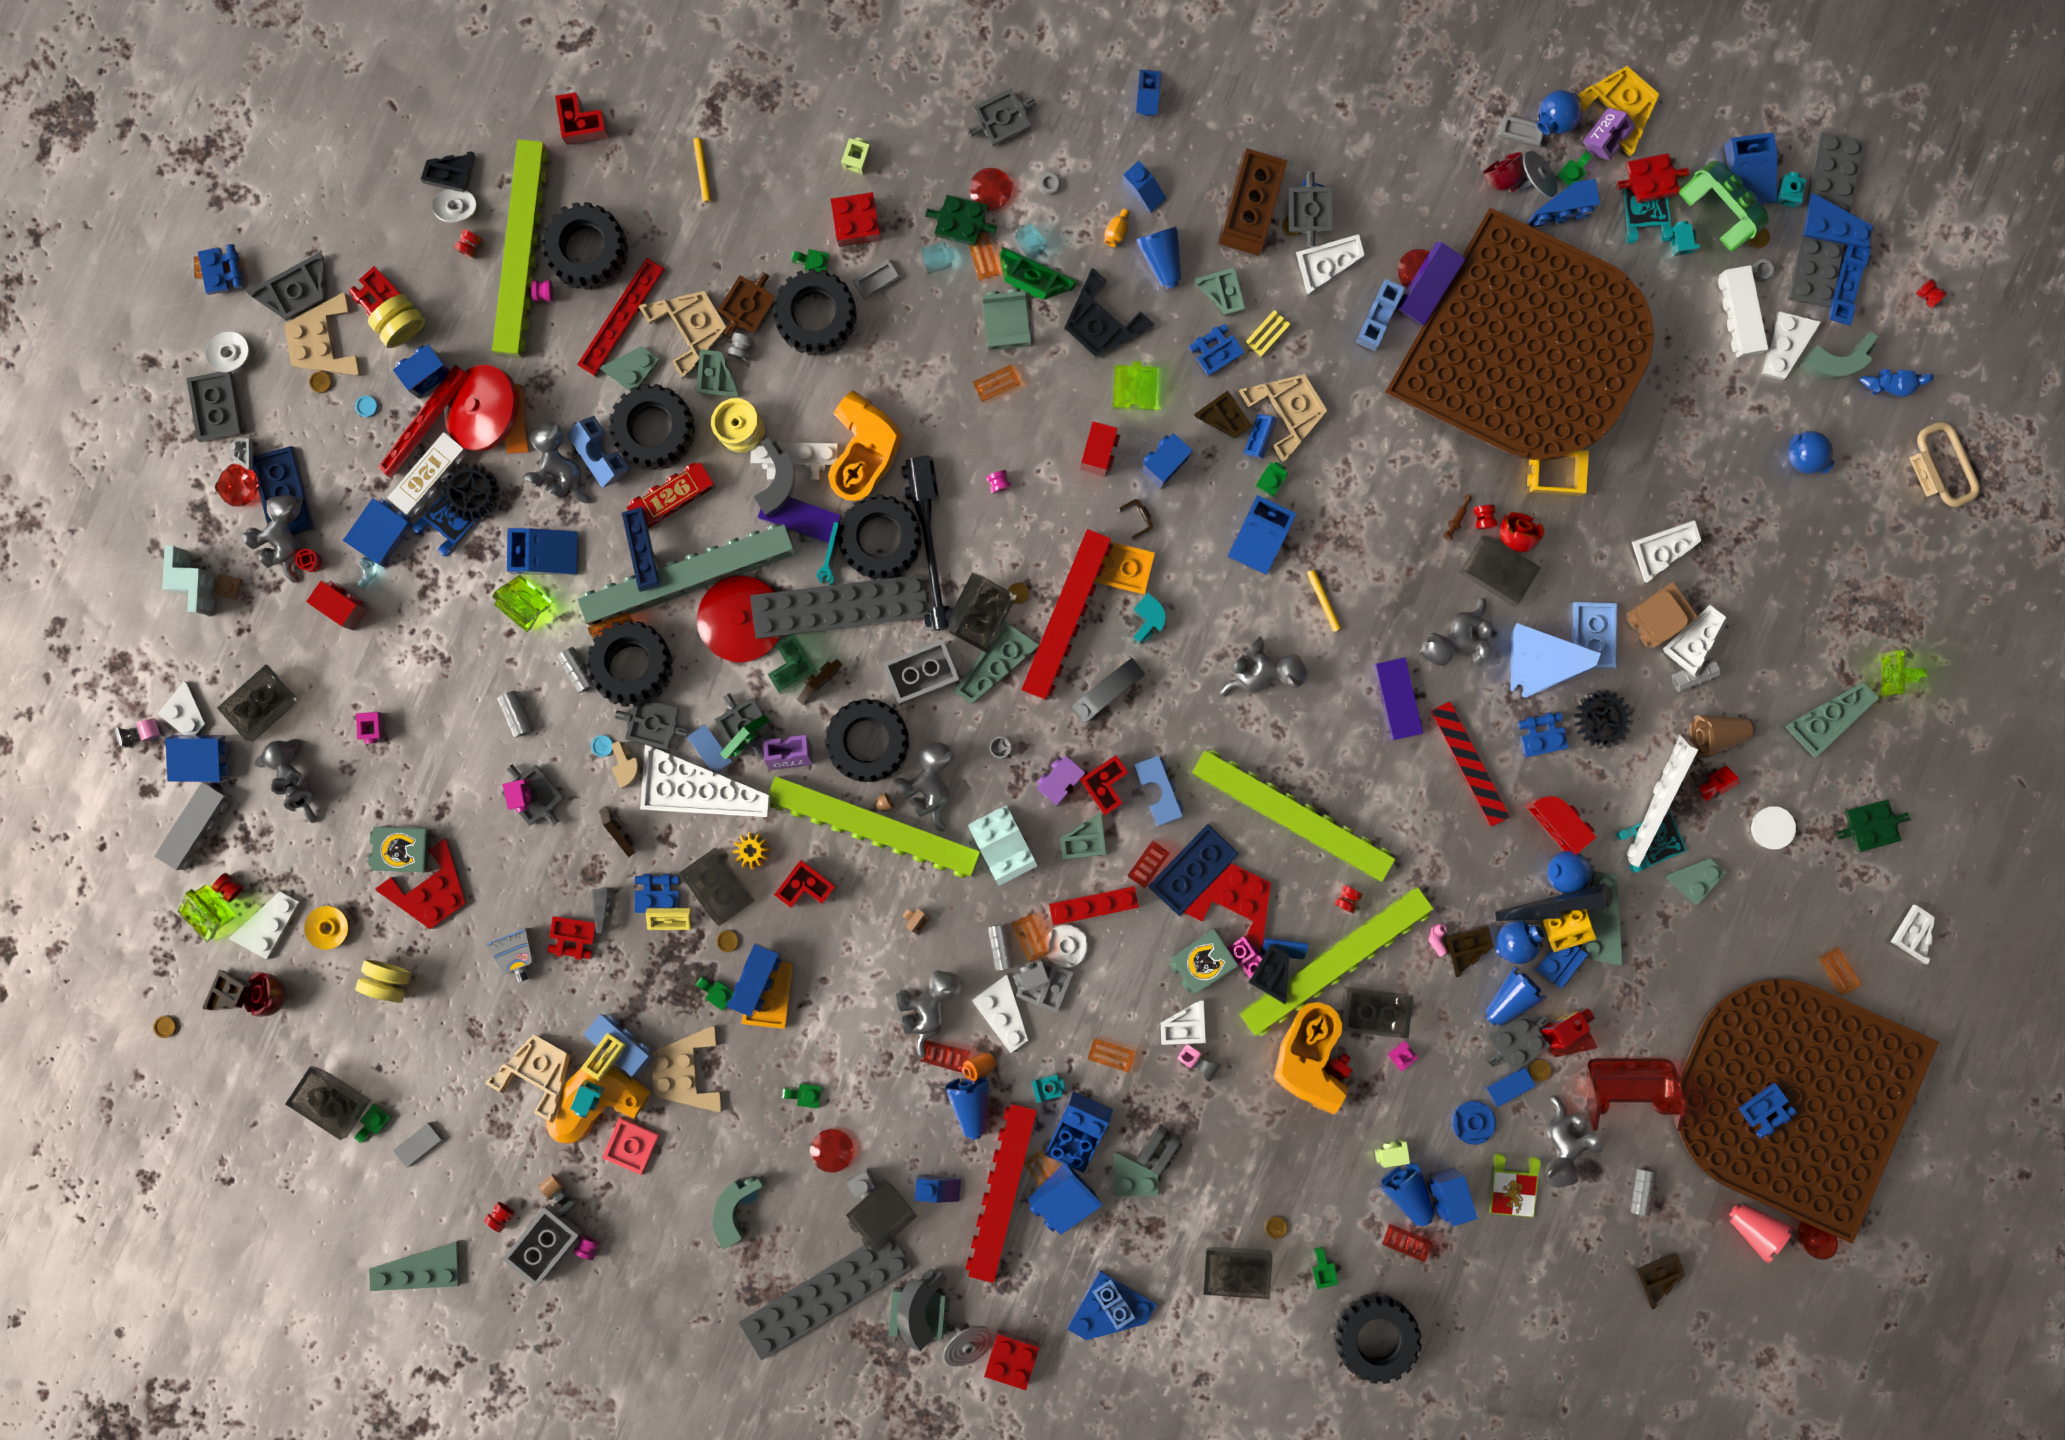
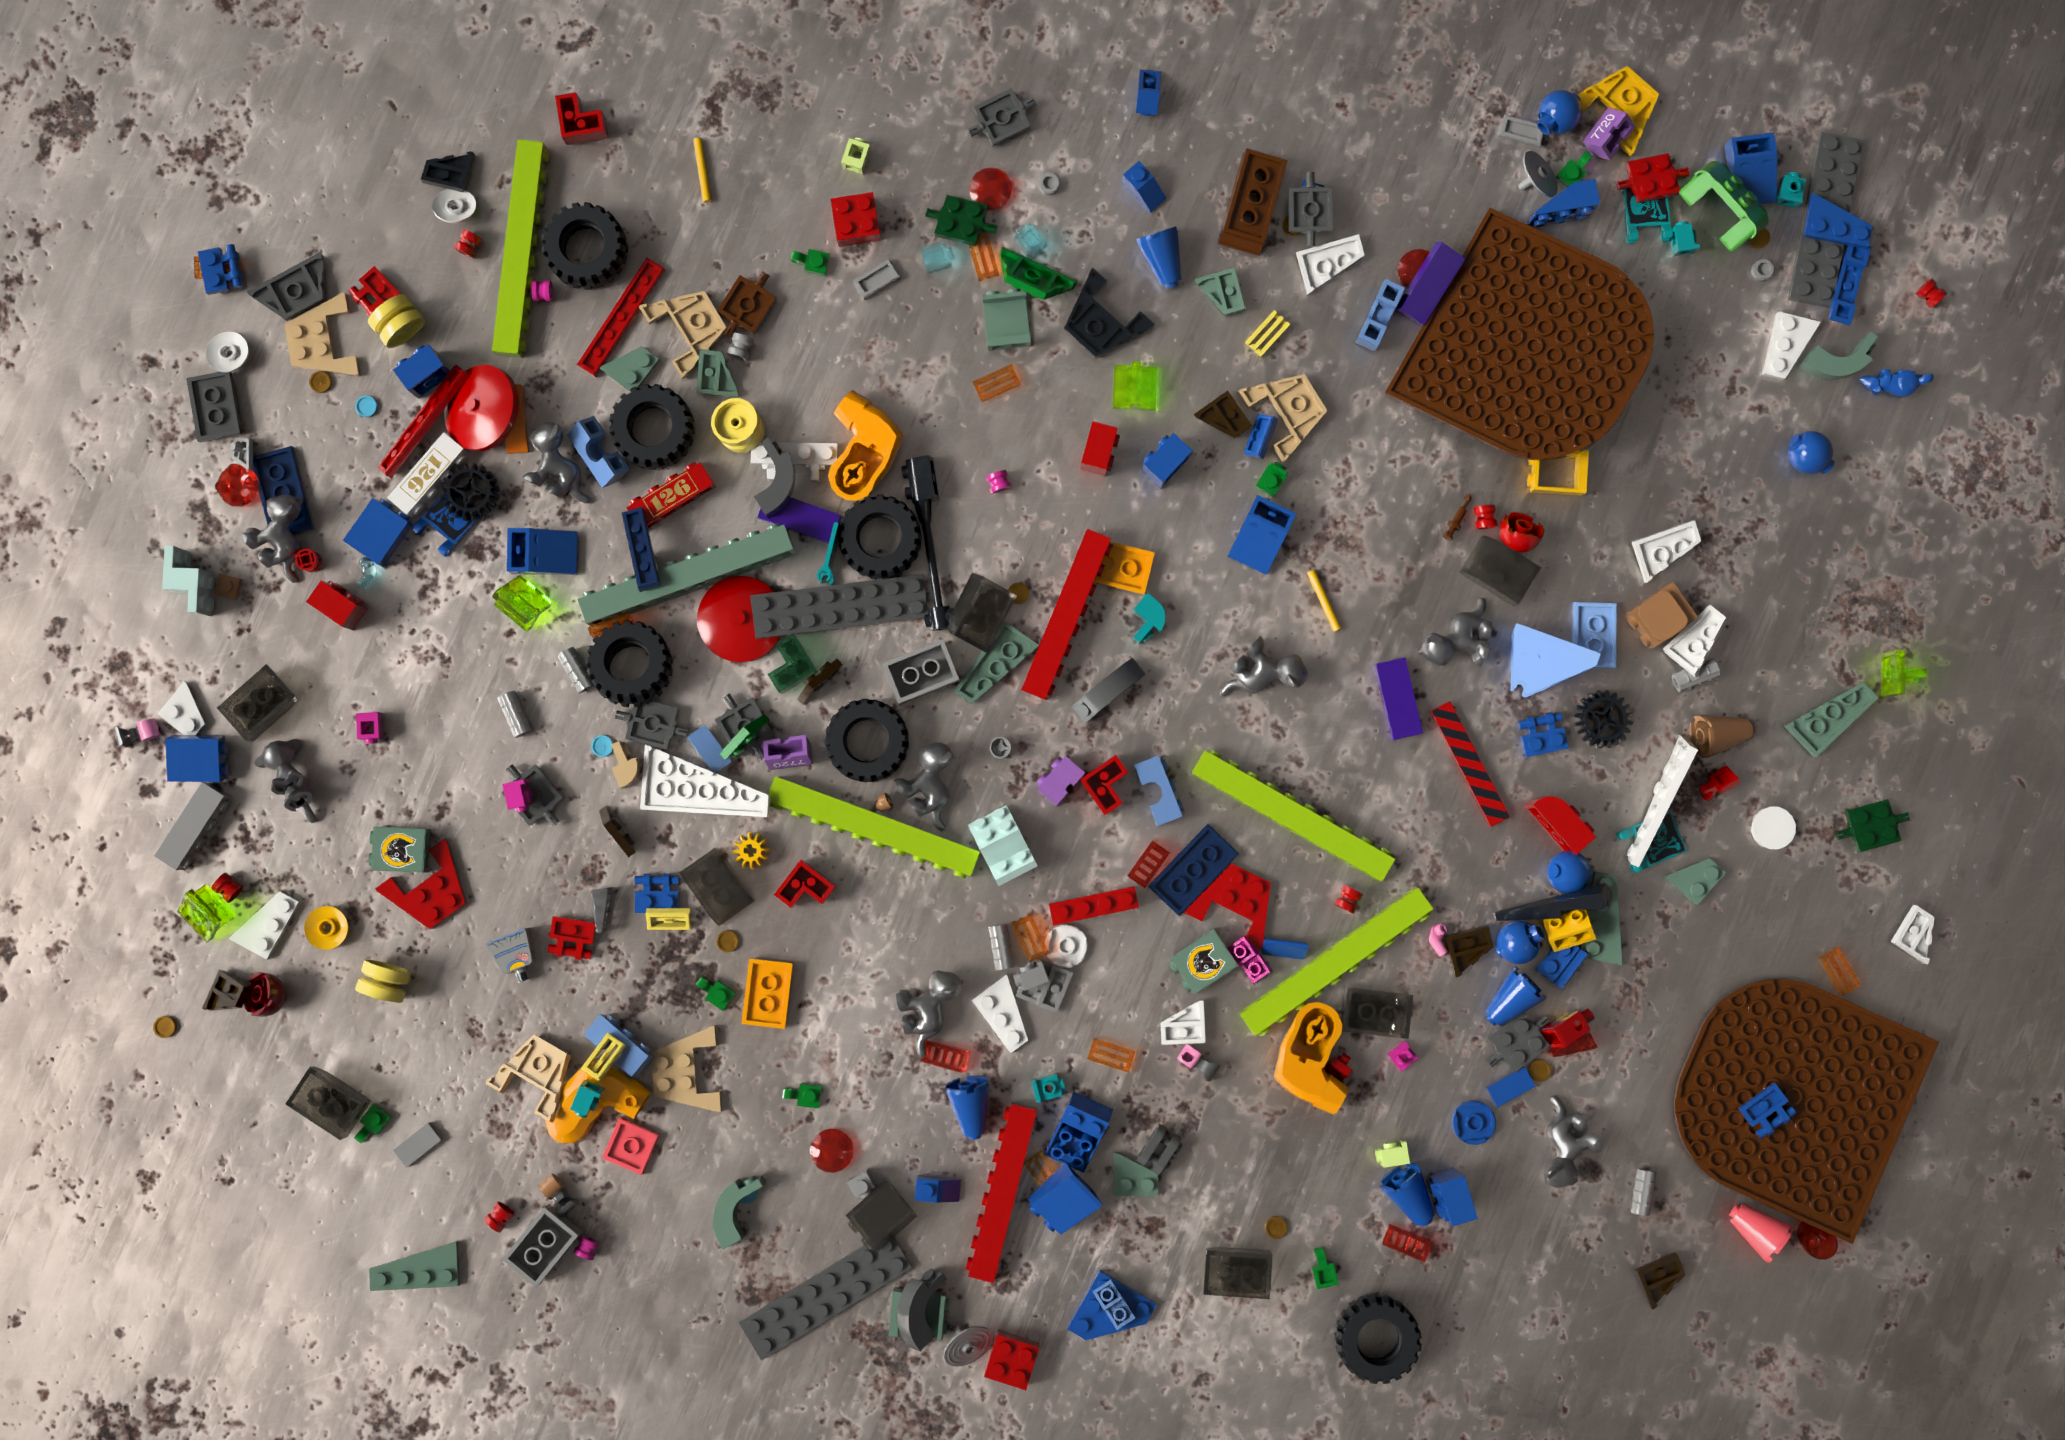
blue wedge [726,943,782,1017] -> none
black tyre [772,269,857,356] -> none
medium nougat tile [902,909,931,935] -> none
orange brick [963,1053,996,1081] -> none
sand green wing [1060,813,1106,860] -> none
light orange plant [1104,209,1130,247] -> none
dark brown piece [1117,499,1153,540] -> none
blue plate [1188,323,1245,377] -> none
black wing [1248,944,1290,1004] -> none
dark red cylinder [1483,152,1527,193] -> none
flag [1490,1153,1541,1218] -> none
clear red windscreen [1586,1058,1687,1131] -> none
white brick [1718,265,1768,358] -> none
tan bar [1909,422,1980,507] -> none

